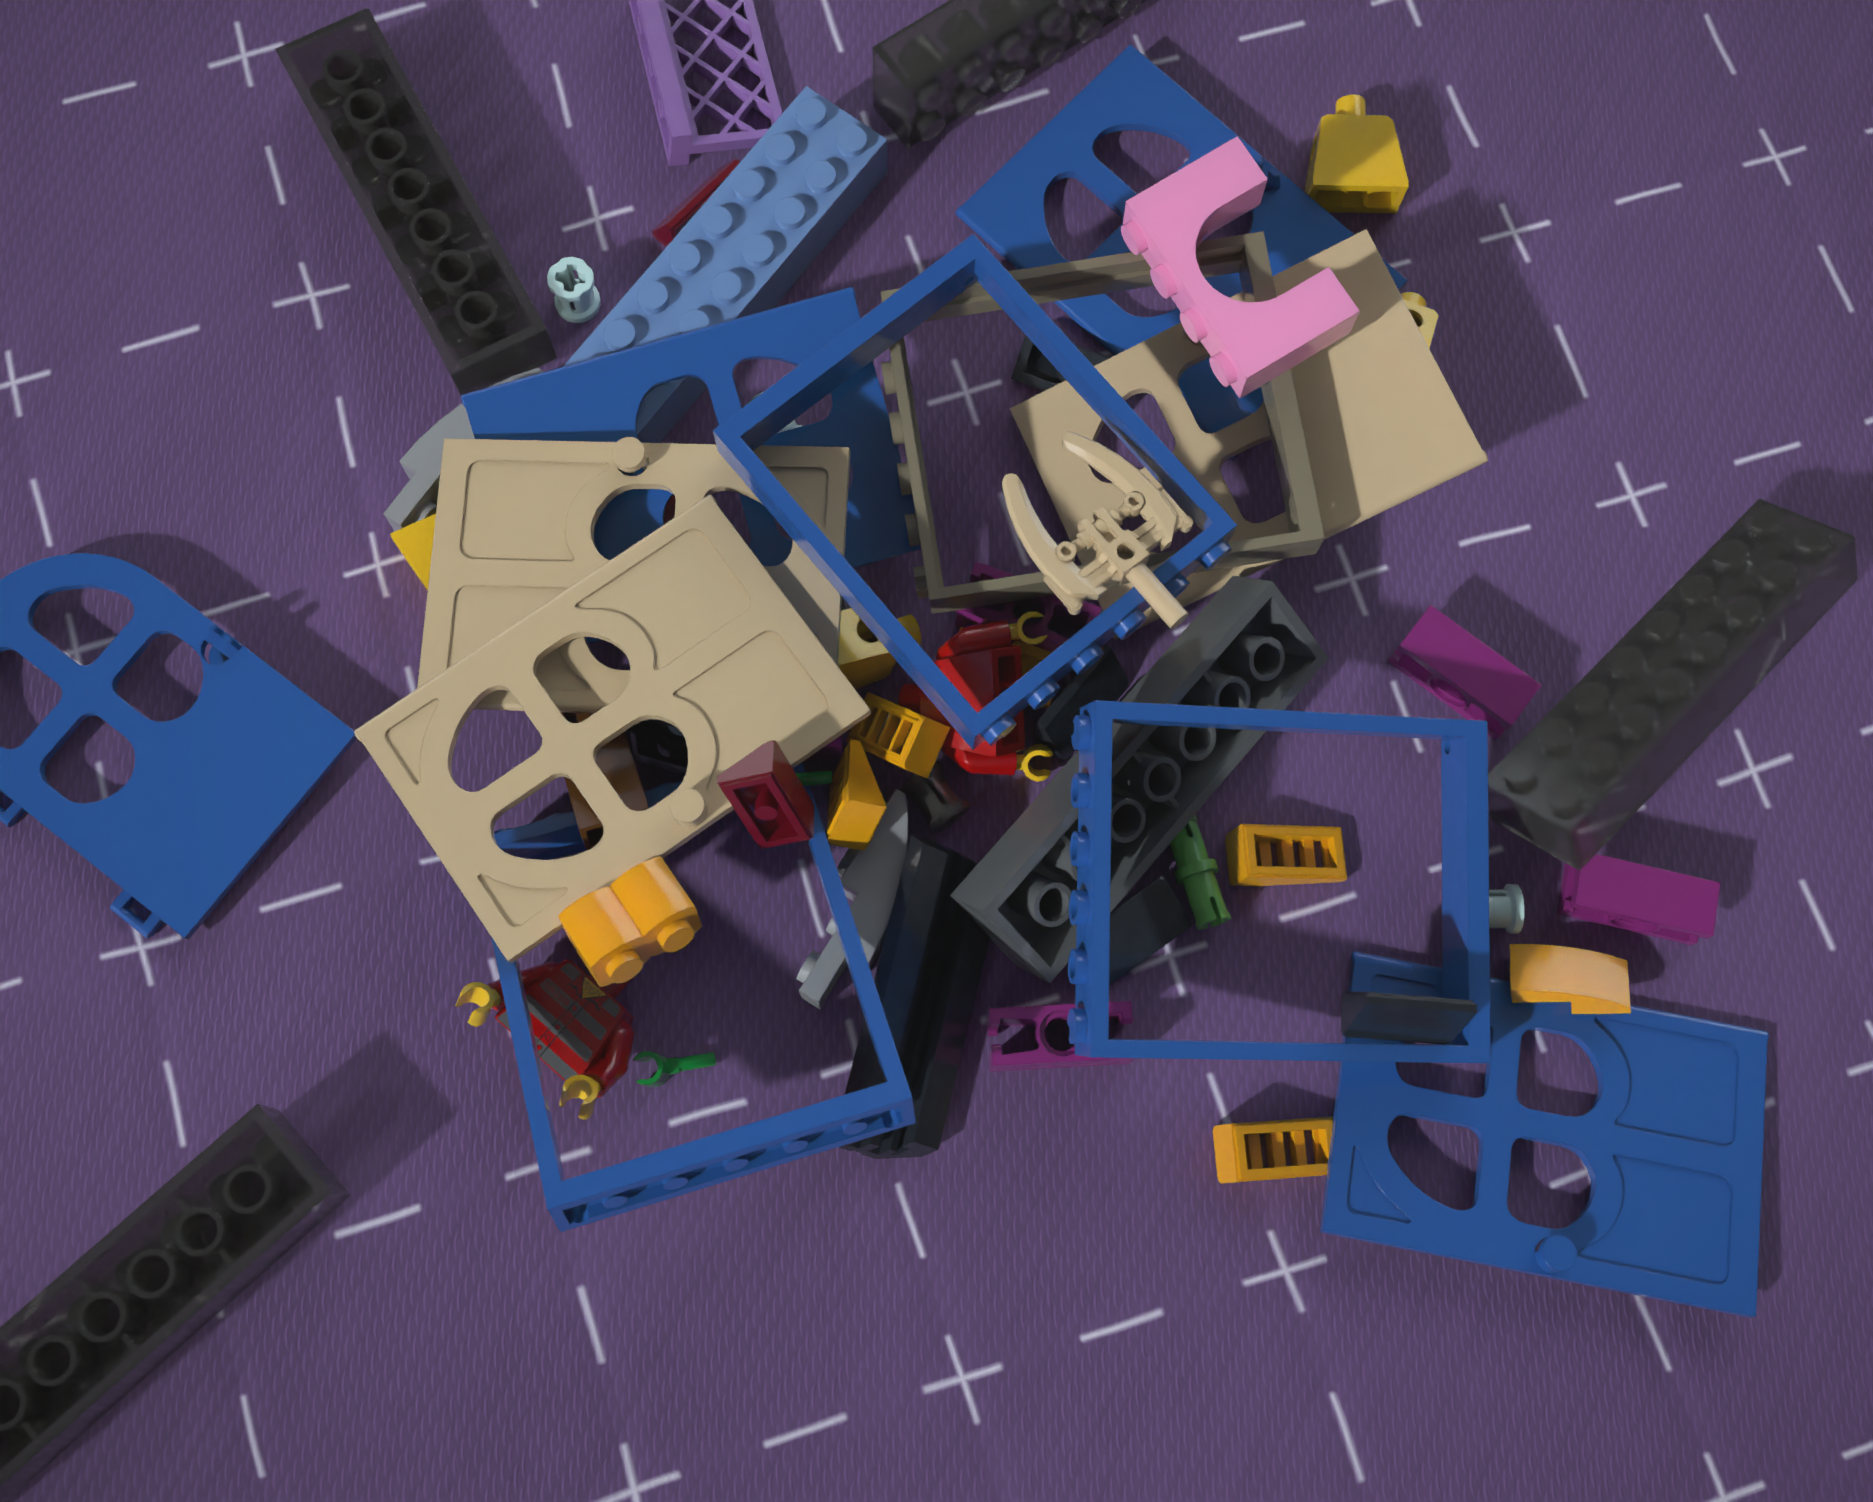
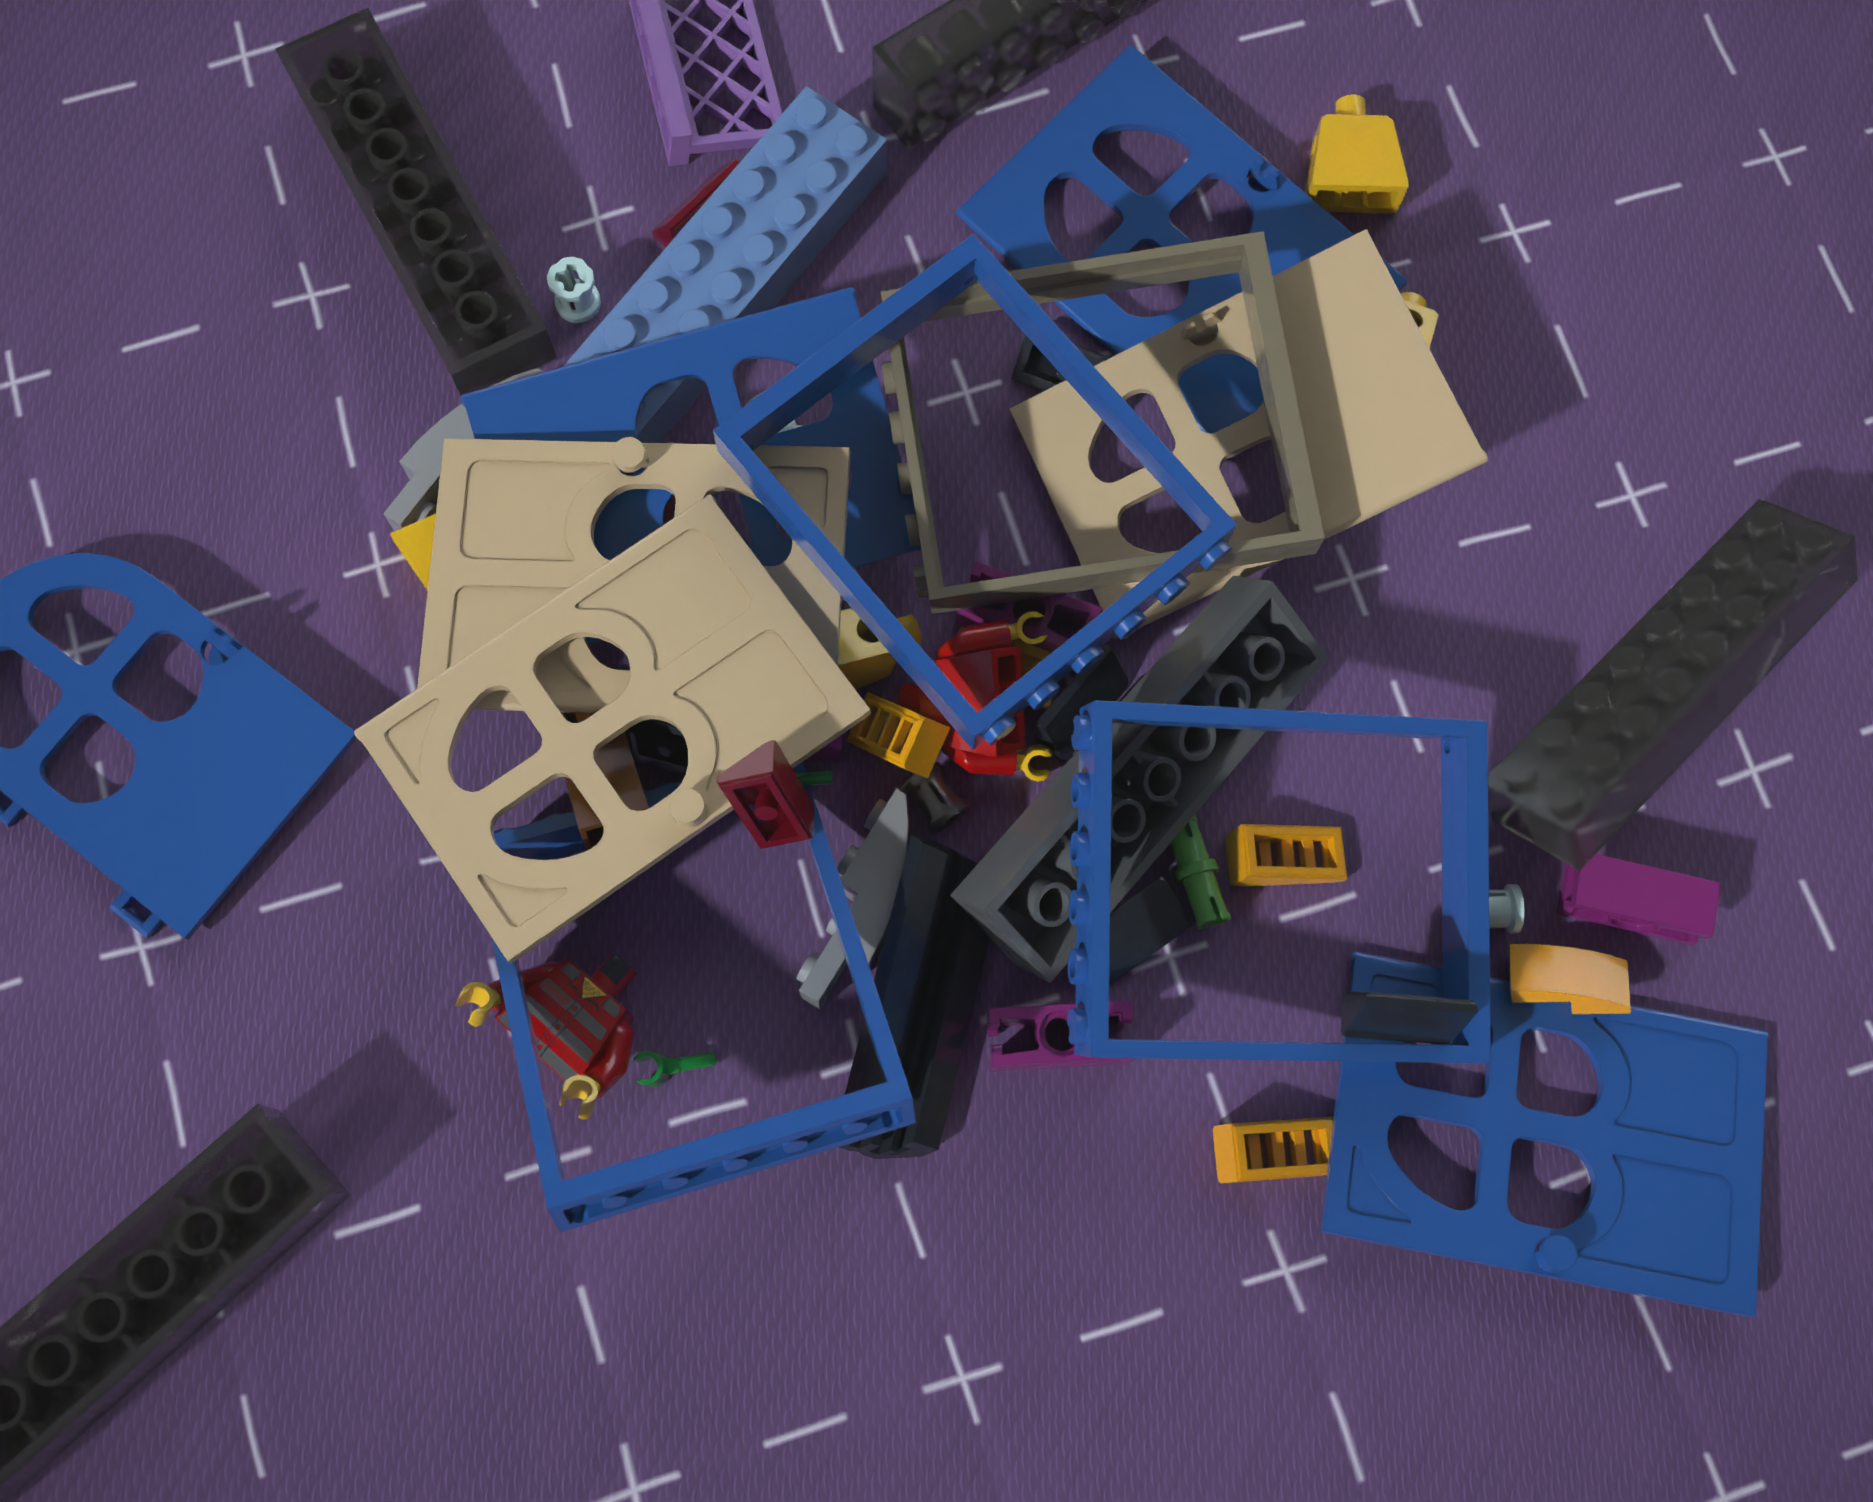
light orange brick [558,856,702,987] -> none
light orange slope [827,739,887,851] -> none
tan bar [1002,431,1193,629] -> none
bright pink arch [1121,136,1360,399] -> none
magenta piece [1387,605,1542,740] -> none

